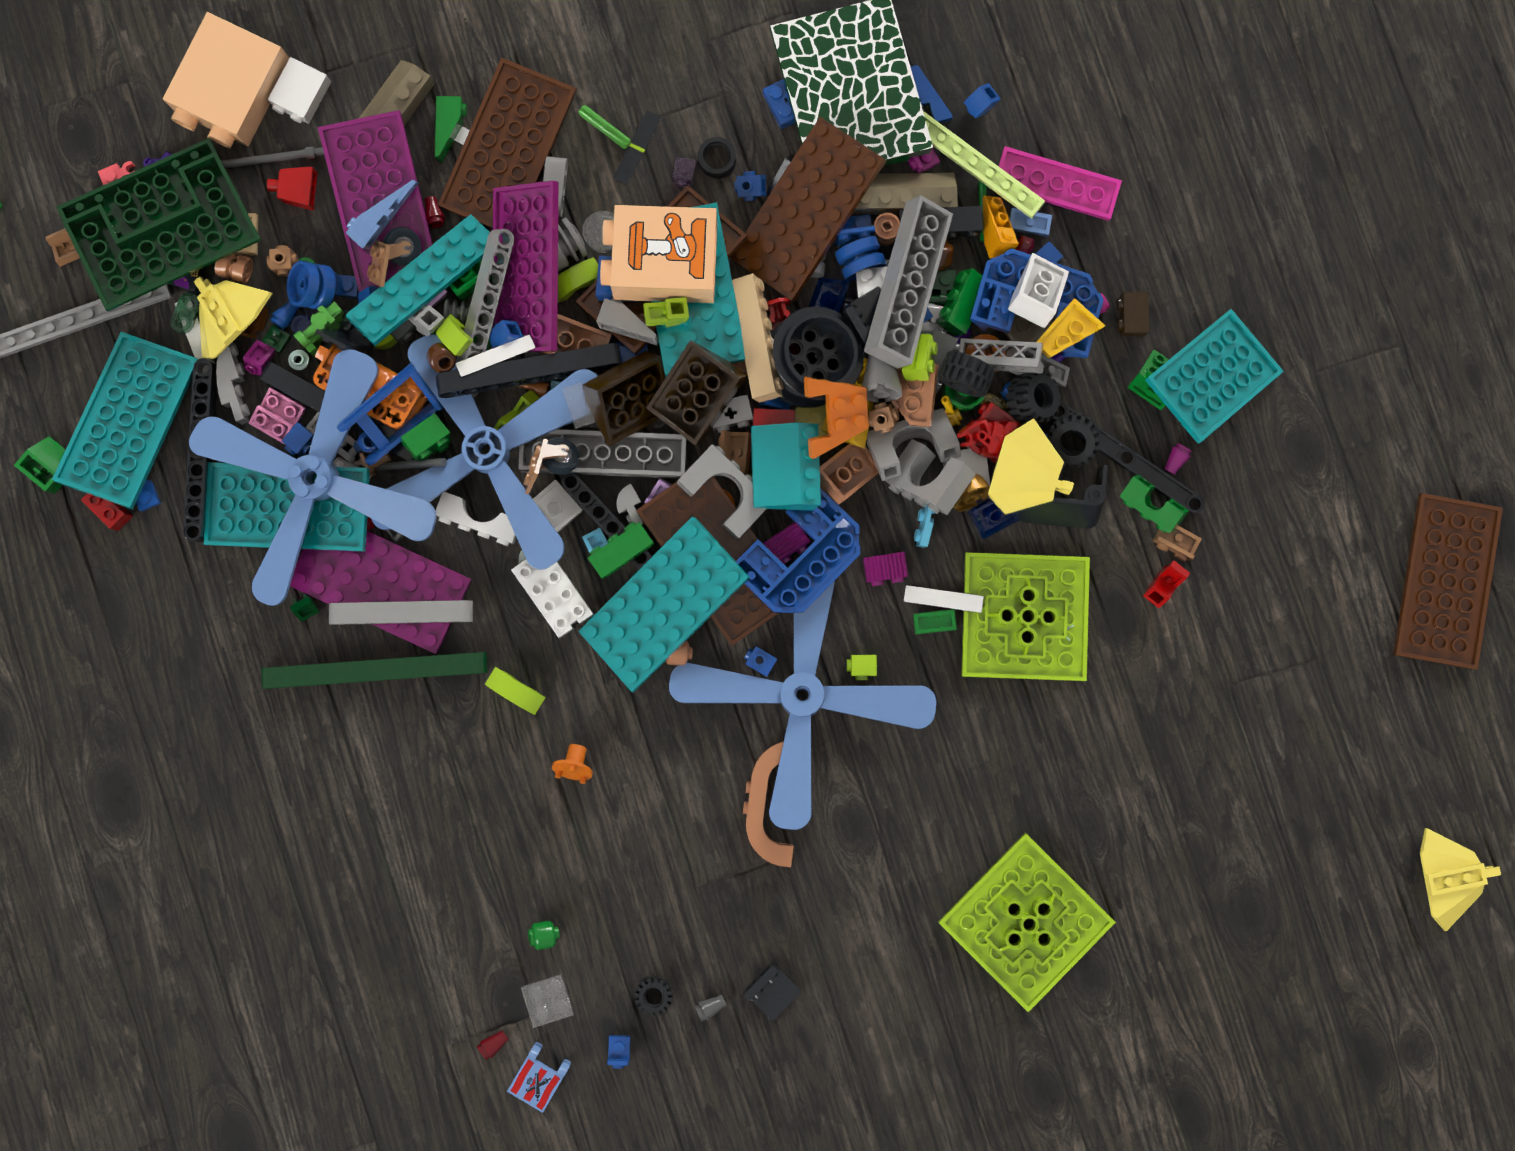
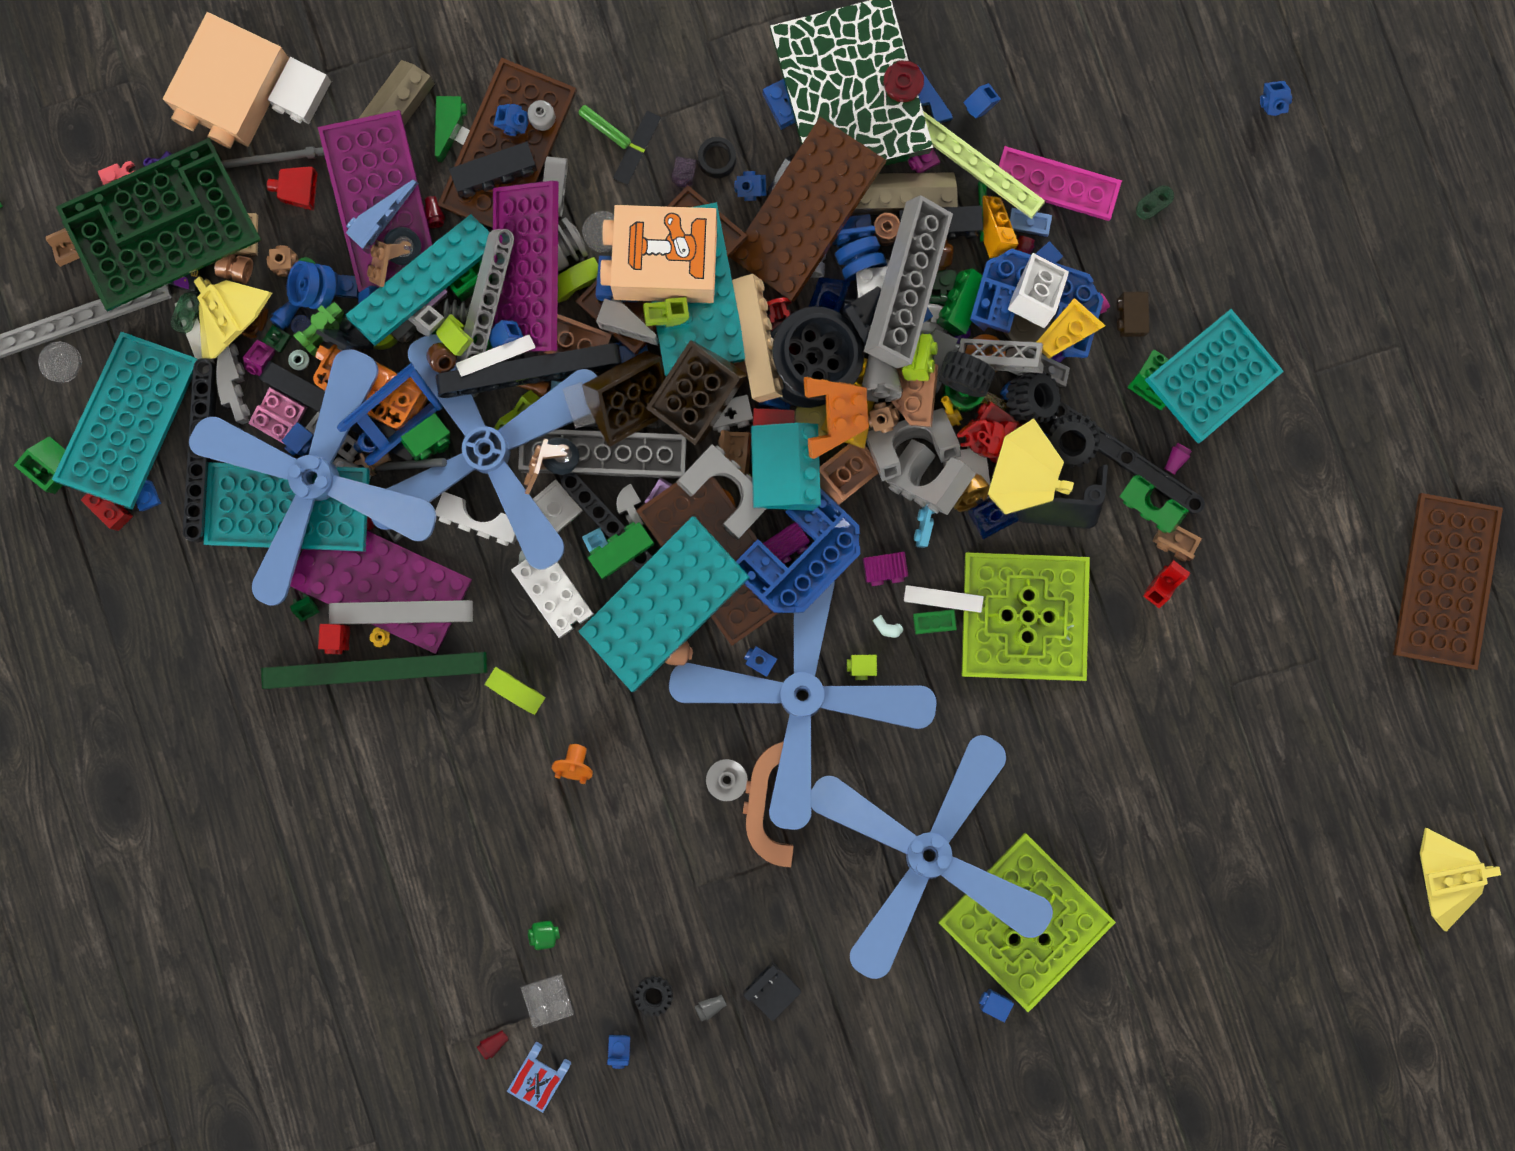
none -> clear tile [38,341,82,383]
none -> red brick [318,624,350,654]
none -> yellow plate [370,627,390,647]
none -> black brick [449,142,538,198]
none -> blue brick [494,104,528,136]
none -> light grey head [527,100,556,131]
none -> light grey dish [706,759,748,801]
none -> medium blue piece [811,735,1053,979]
none -> light aqua arm [873,615,903,638]
none -> dark red tile [883,60,924,102]
none -> blue brick [979,989,1014,1023]
none -> clear green plate [1136,186,1174,220]
none -> blue brick [1260,81,1292,116]

